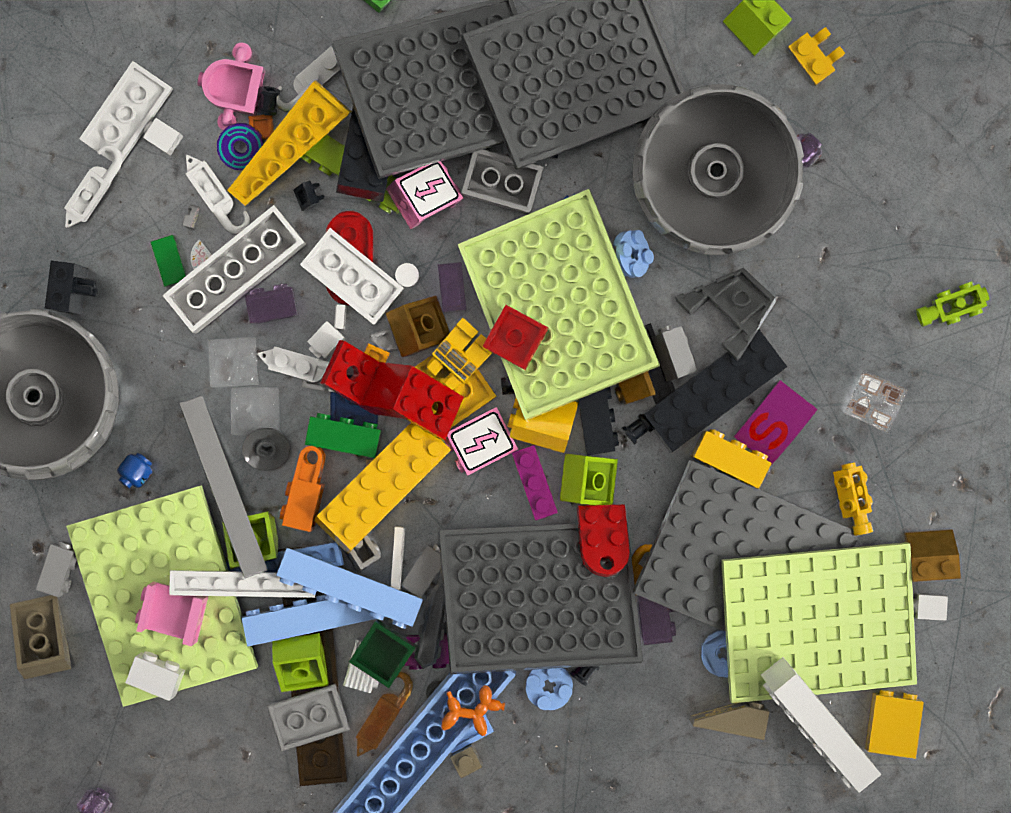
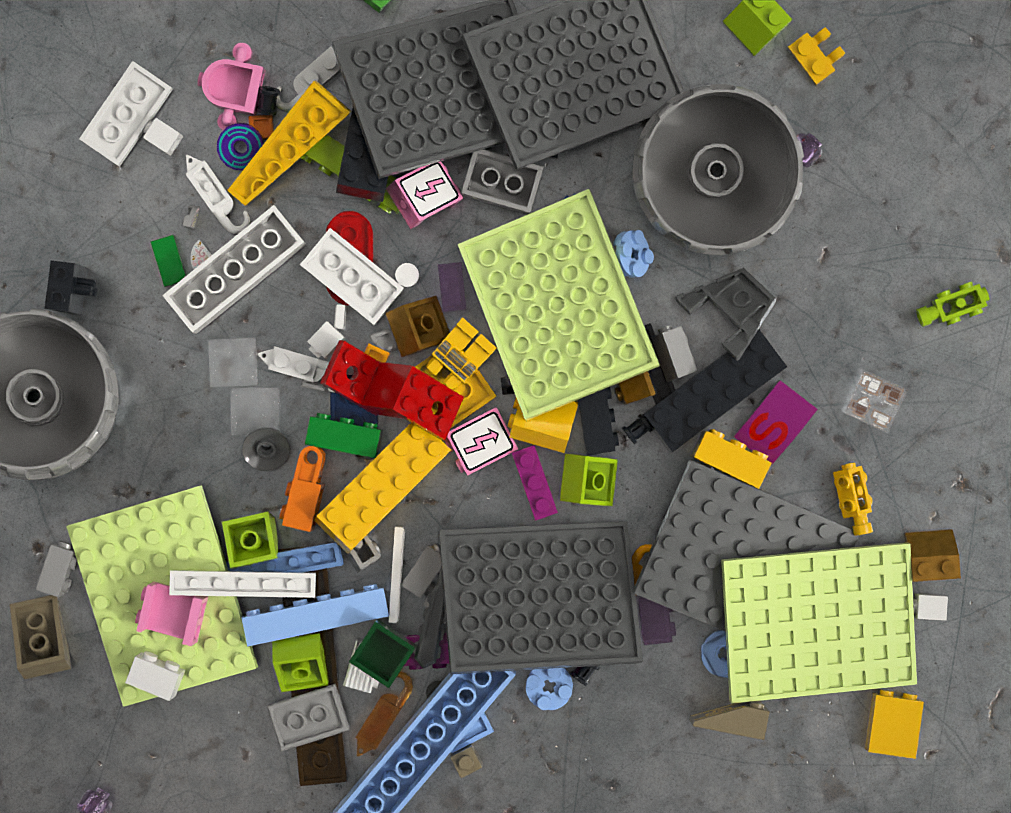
white plate [64,145,123,228] -> none
blue head [117,453,153,489] -> none
light grey tile [180,396,267,579] -> none
clear purple brick [245,283,299,325] -> none
light blue brick [276,548,423,629] -> none
black tile [293,181,324,211] -> none
orange piece [441,685,505,736] -> none
red plate [482,305,549,370] -> none
red plate [577,504,630,577] -> none
white brick [761,657,881,793] -> none

